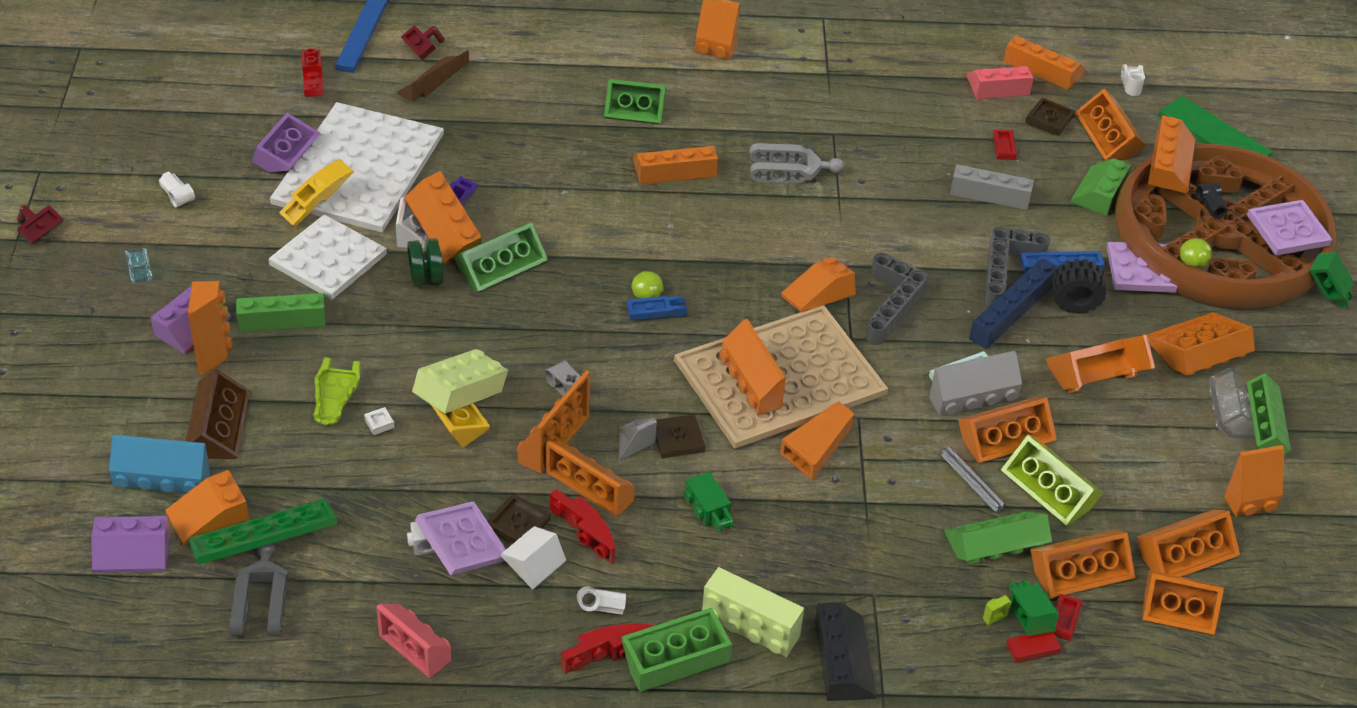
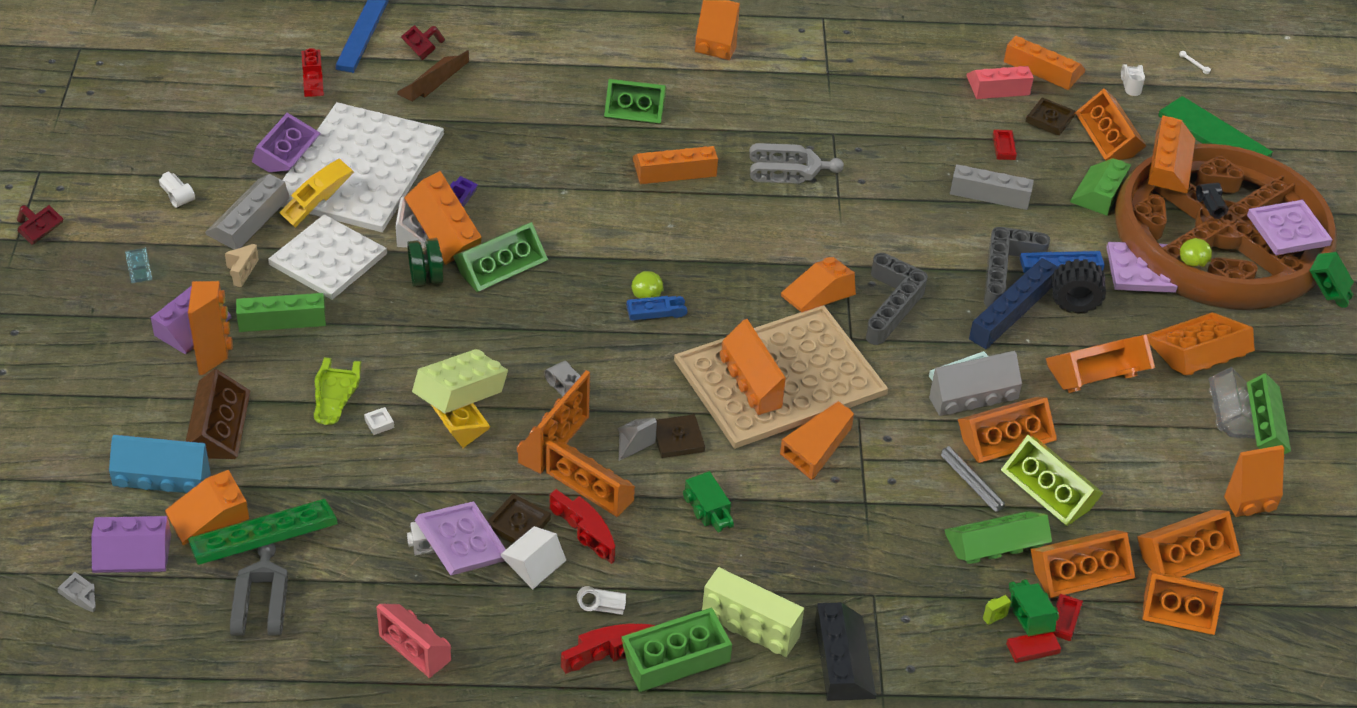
none -> light grey slope [58,572,96,612]
none -> light grey slope [205,174,290,250]
none -> tan slope [225,244,259,287]
none -> white hinge [1179,51,1211,74]

